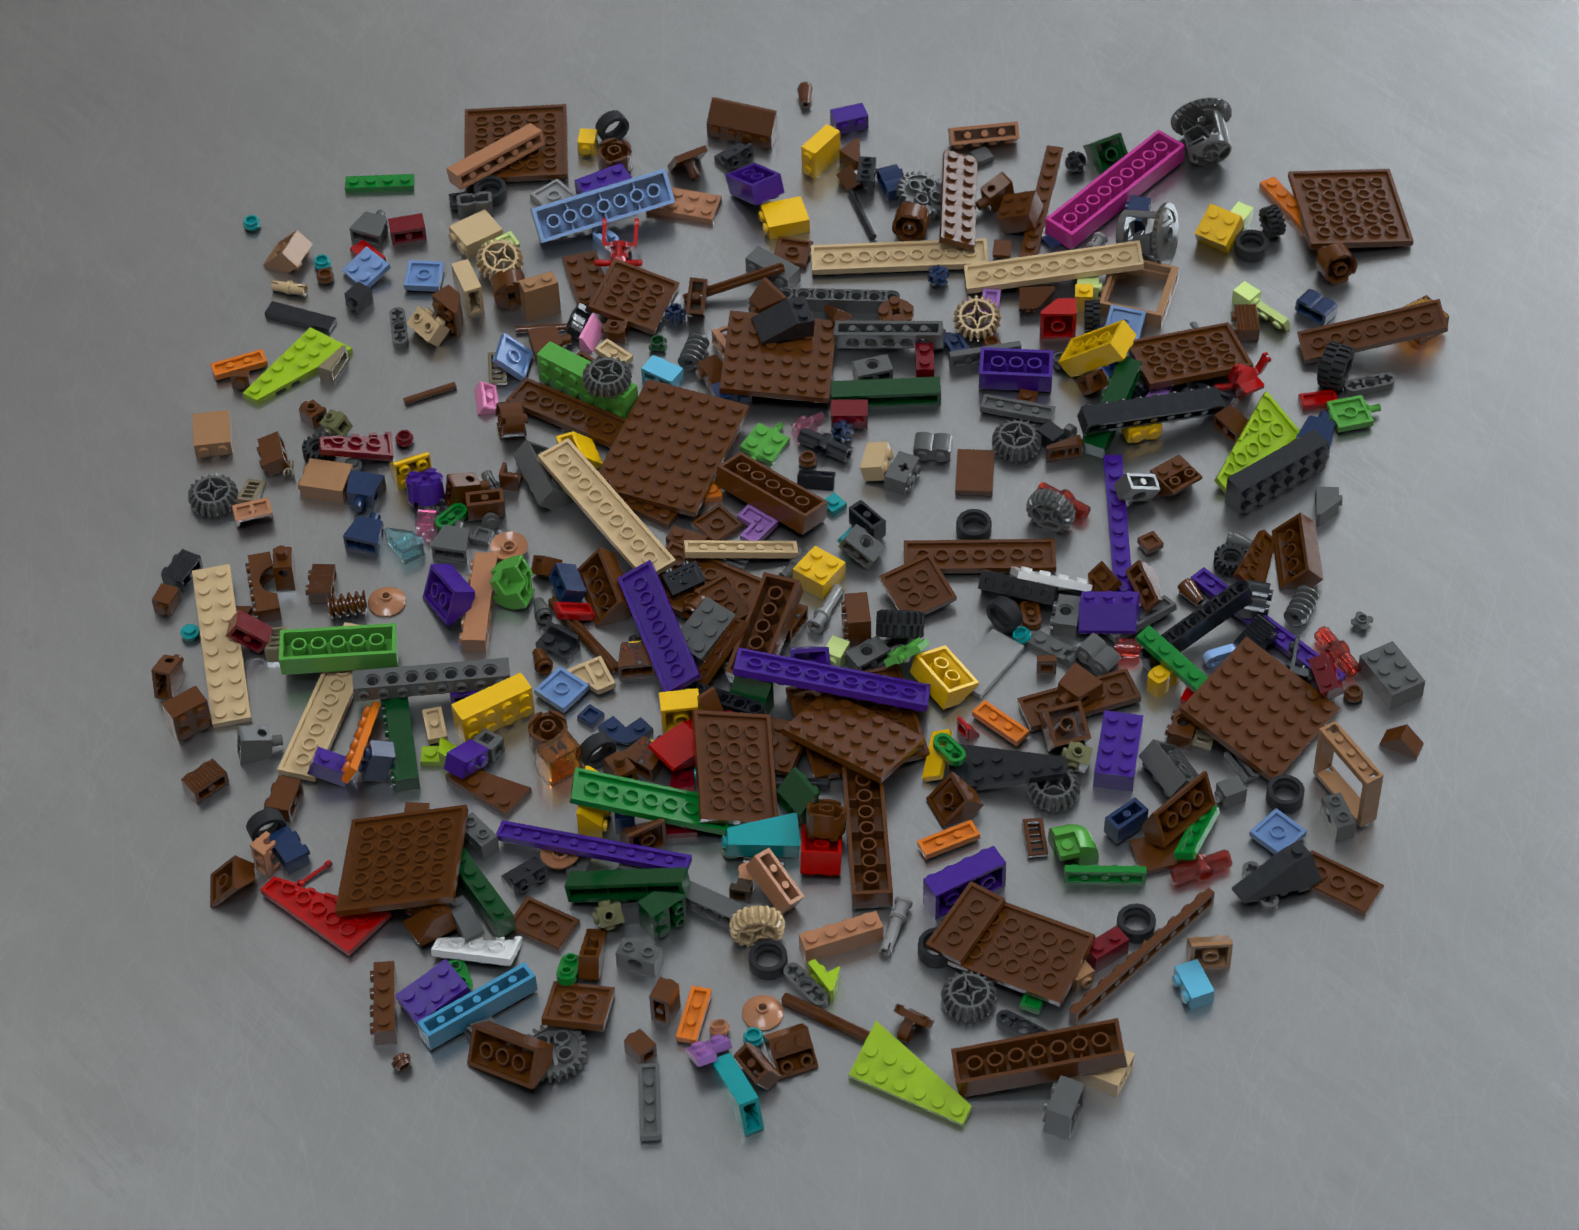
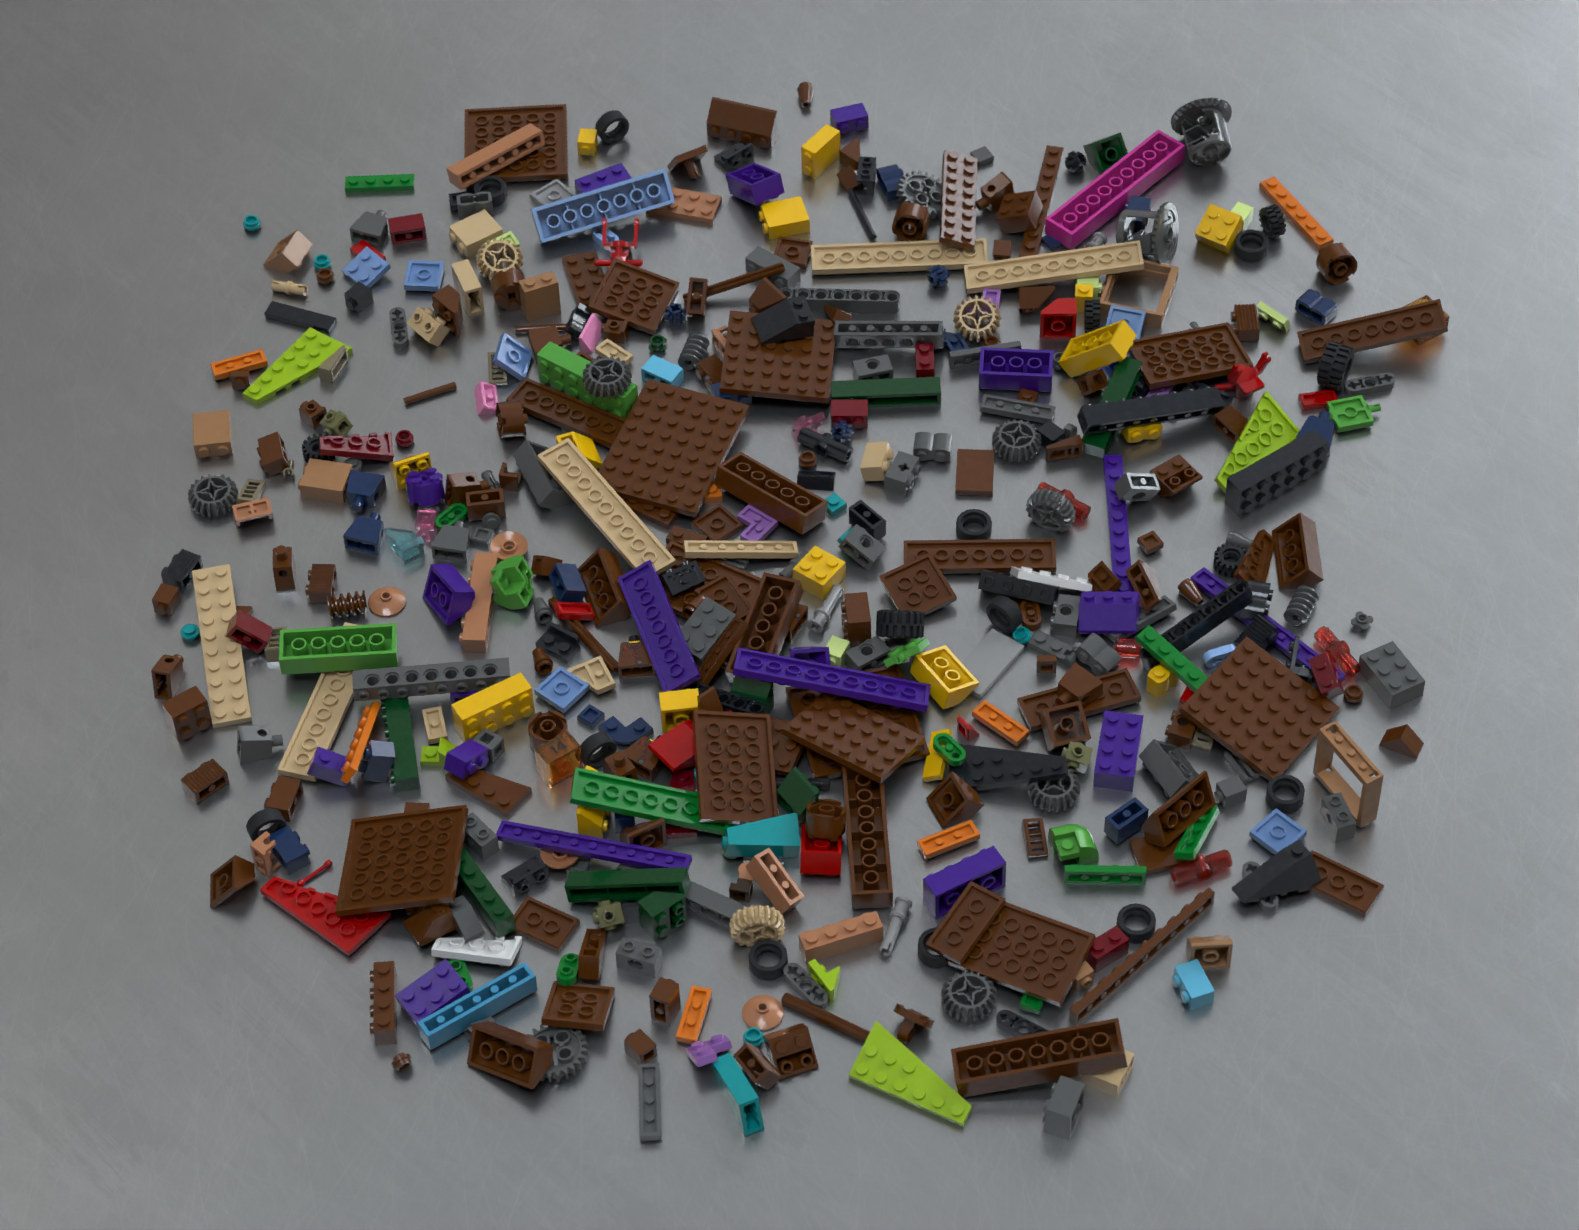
reddish brown arch [245,551,282,623] -> none
reddish brown brick [597,138,632,173] -> none
nougat plate [709,1019,730,1036] -> none
bright green plate [740,422,790,466] -> none
reddish brown brick [878,296,914,321] -> none
nougat brick [948,121,1020,149] -> none
yellowish green brick [1232,281,1261,308] -> none
reddish brown plate [1288,169,1414,249] -> none
dark grey slope [1315,486,1343,527] -> none

